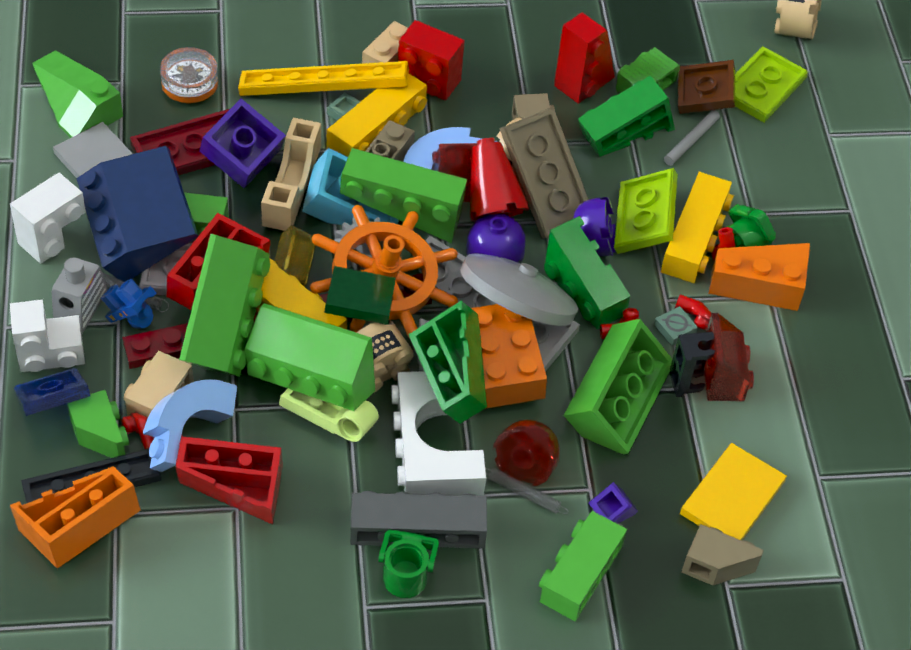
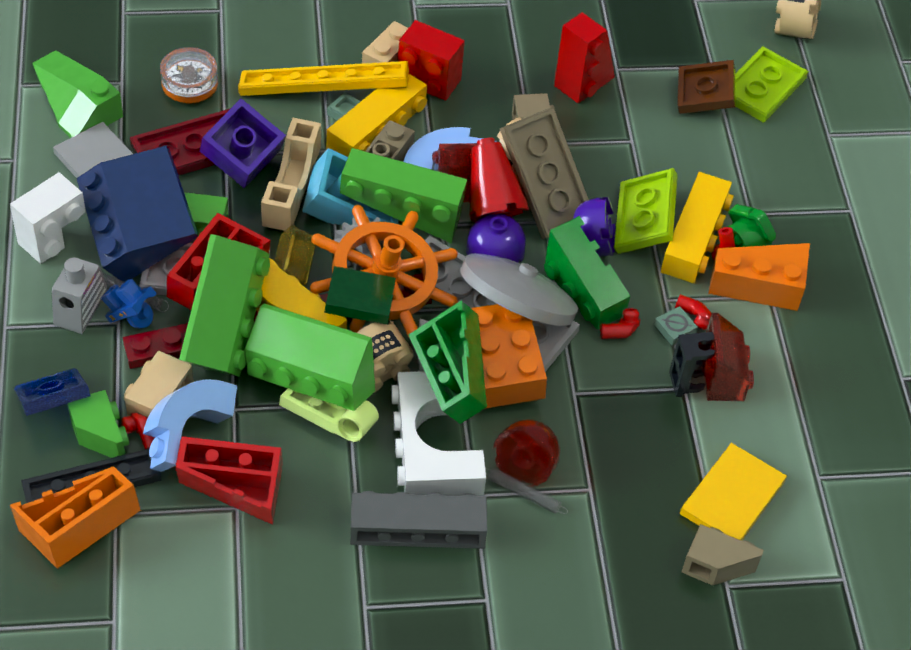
white brick [10,299,85,372] -> none
green piece [378,530,439,598] -> none
bright green brick [539,511,627,622] -> none
bright green slope [563,319,672,455] -> none
green wedge [578,75,675,157] -> none
dark purple slope [588,482,638,524] -> none
bright green brick [616,47,680,93] -> none
light grey bar [664,110,720,166] -> none

